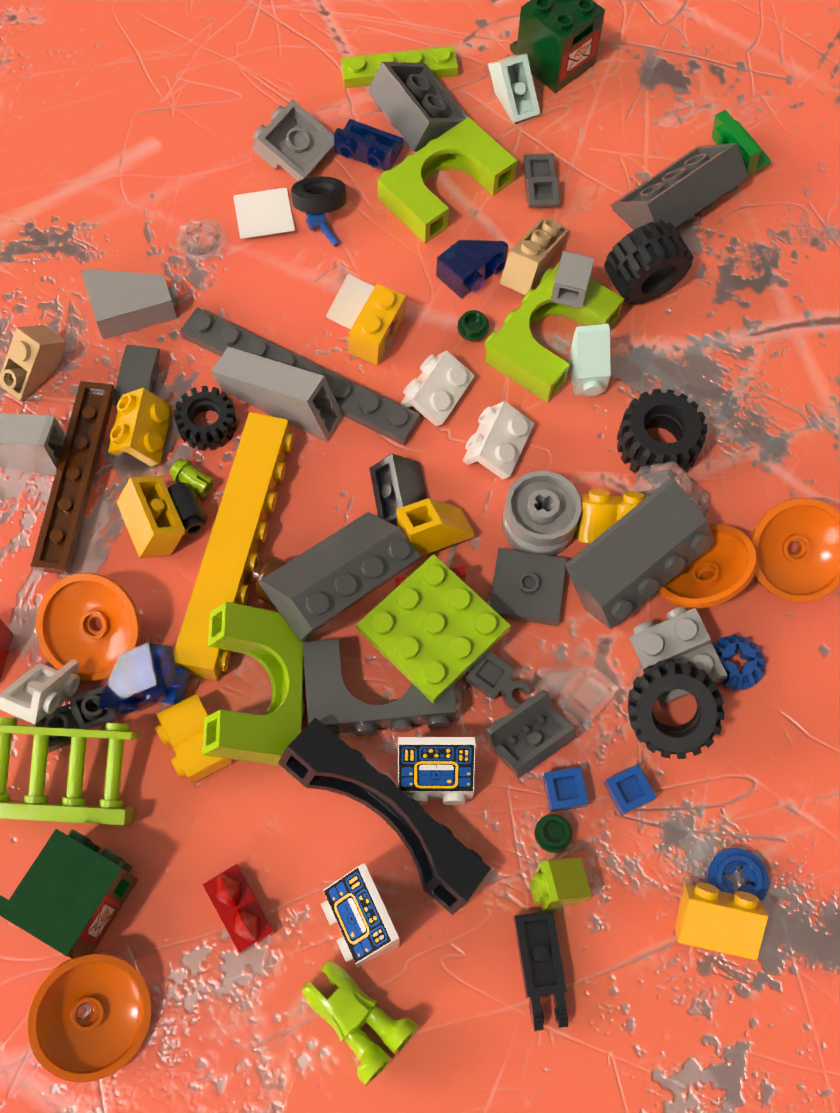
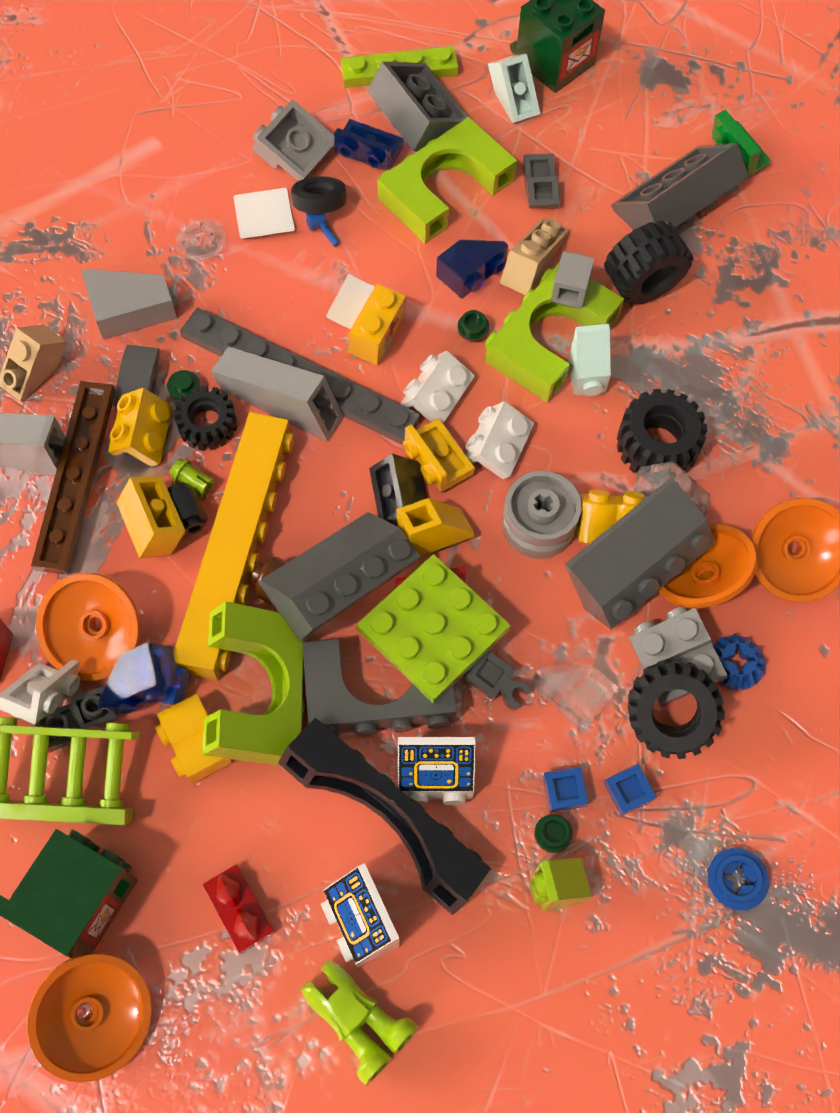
dark grey bracket [486,690,577,779] -> none
dark grey plate [490,548,567,626] -> none
black hinge [513,911,568,1031] -> none
yellow brick [674,882,768,961] -> none
none -> dark green plate [167,370,200,402]
none -> yellow bracket [403,418,475,493]

